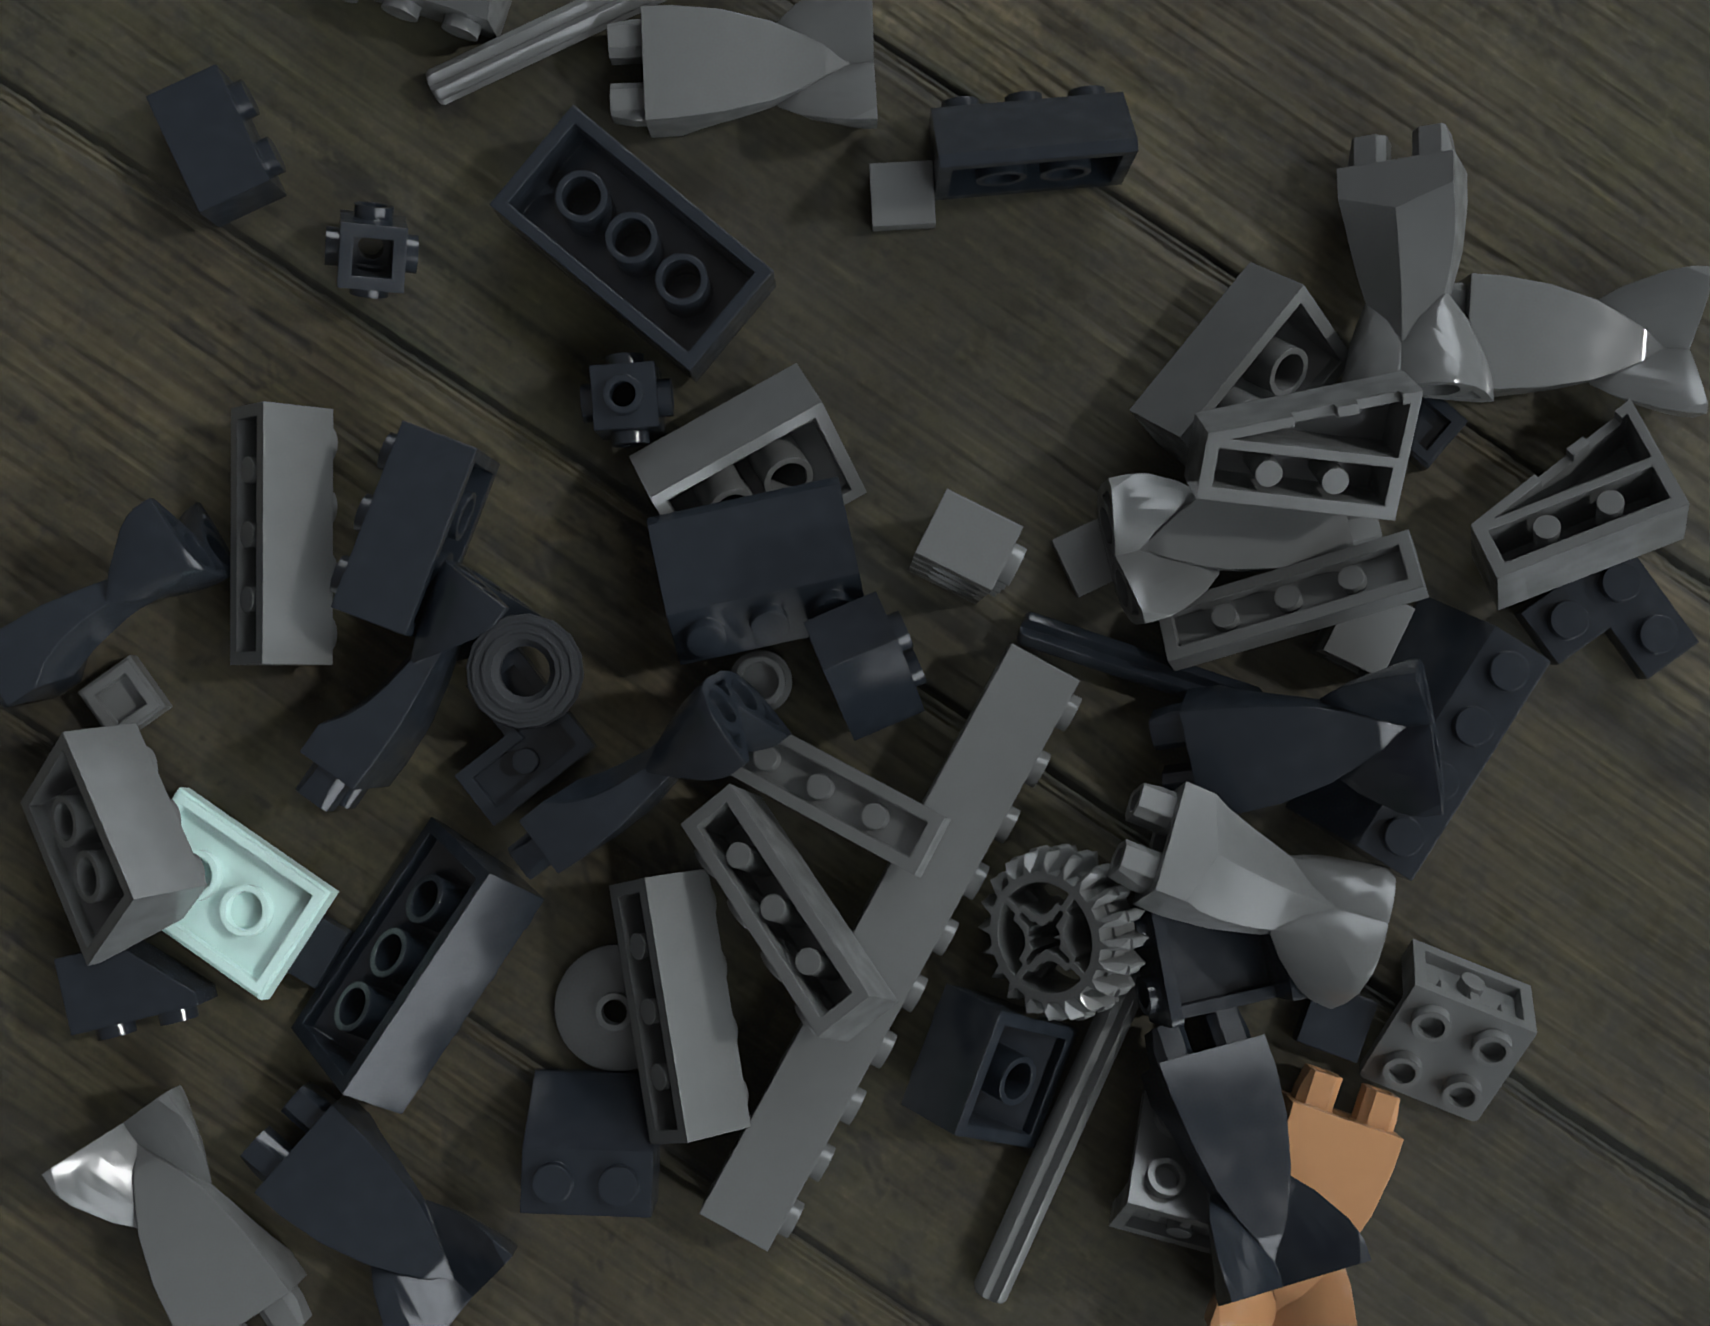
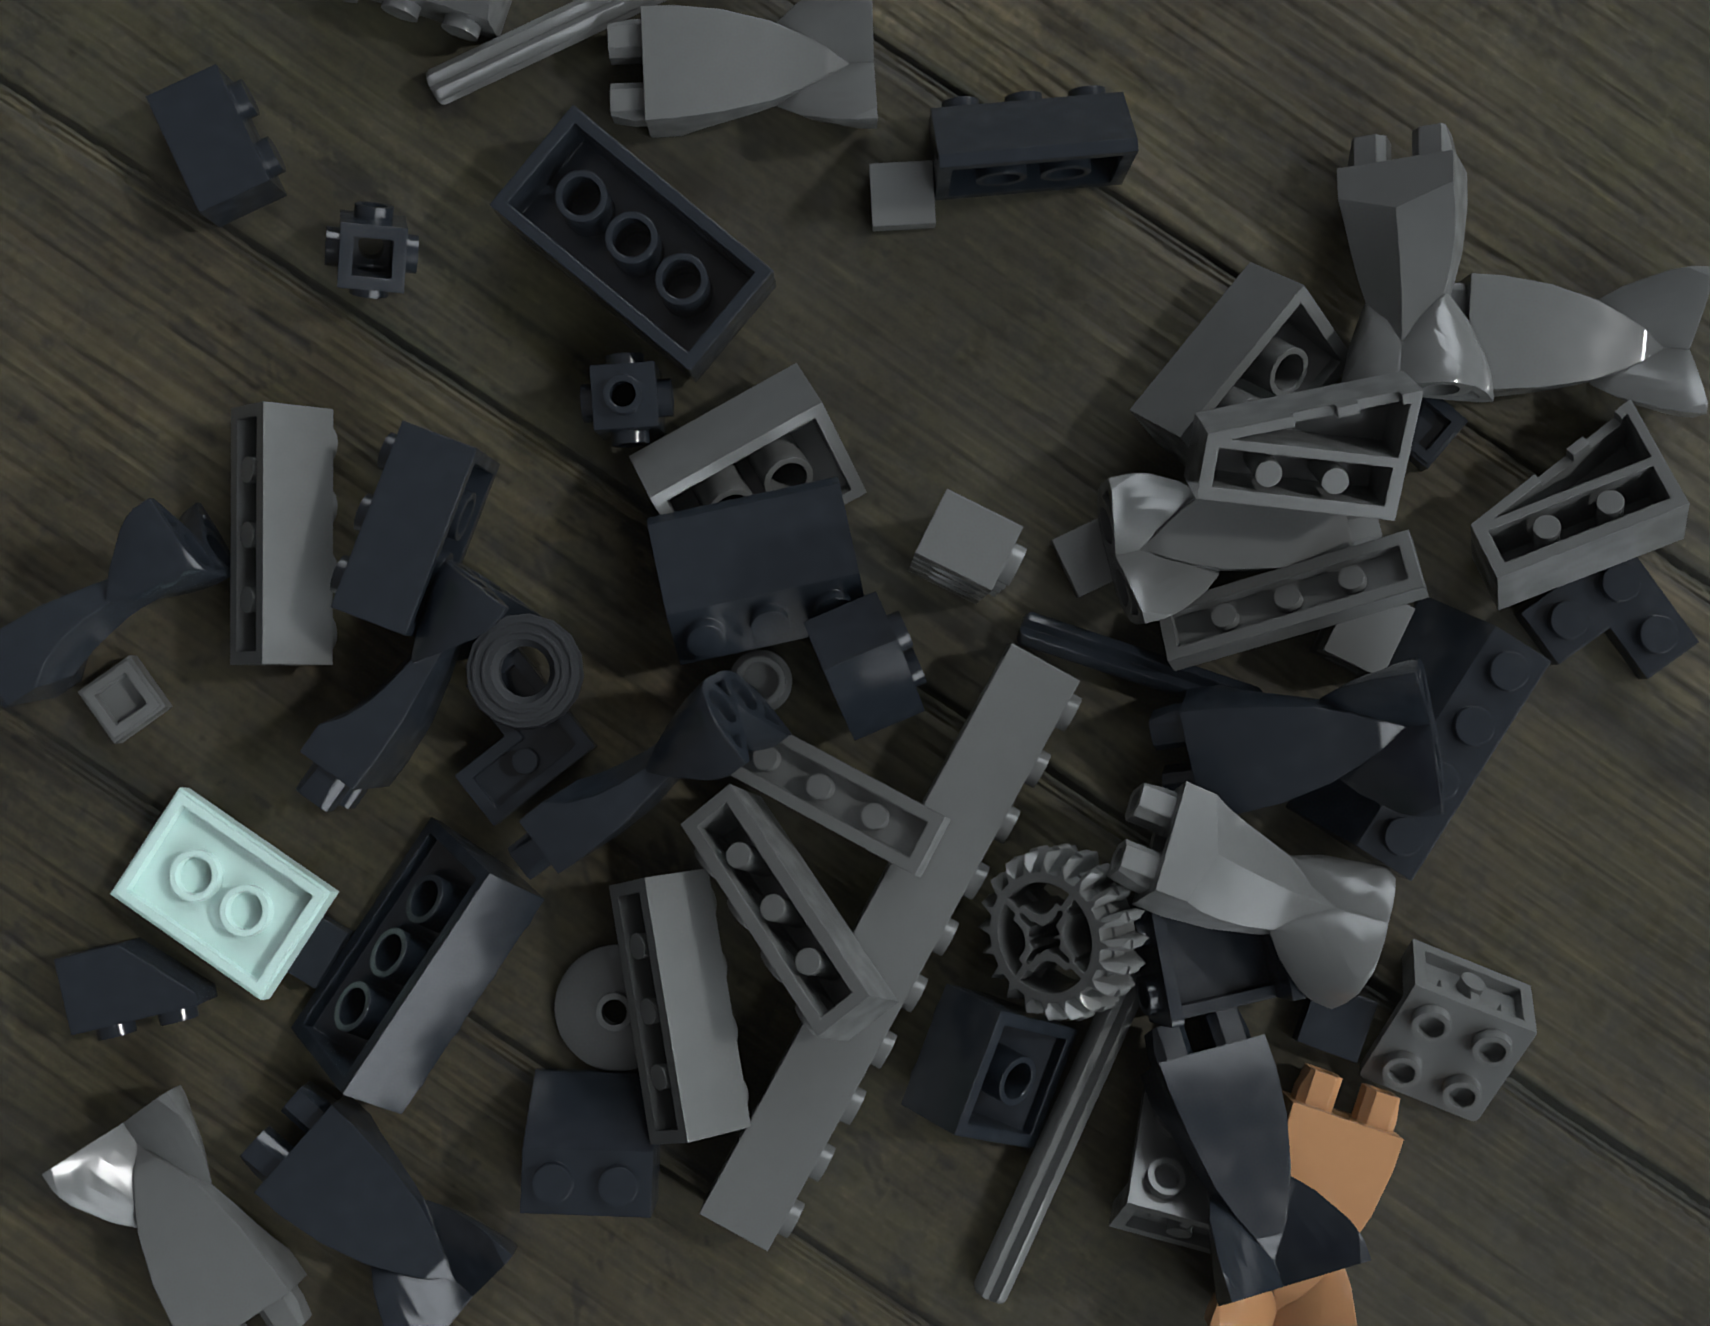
dark grey slope [20,723,207,966] -> none

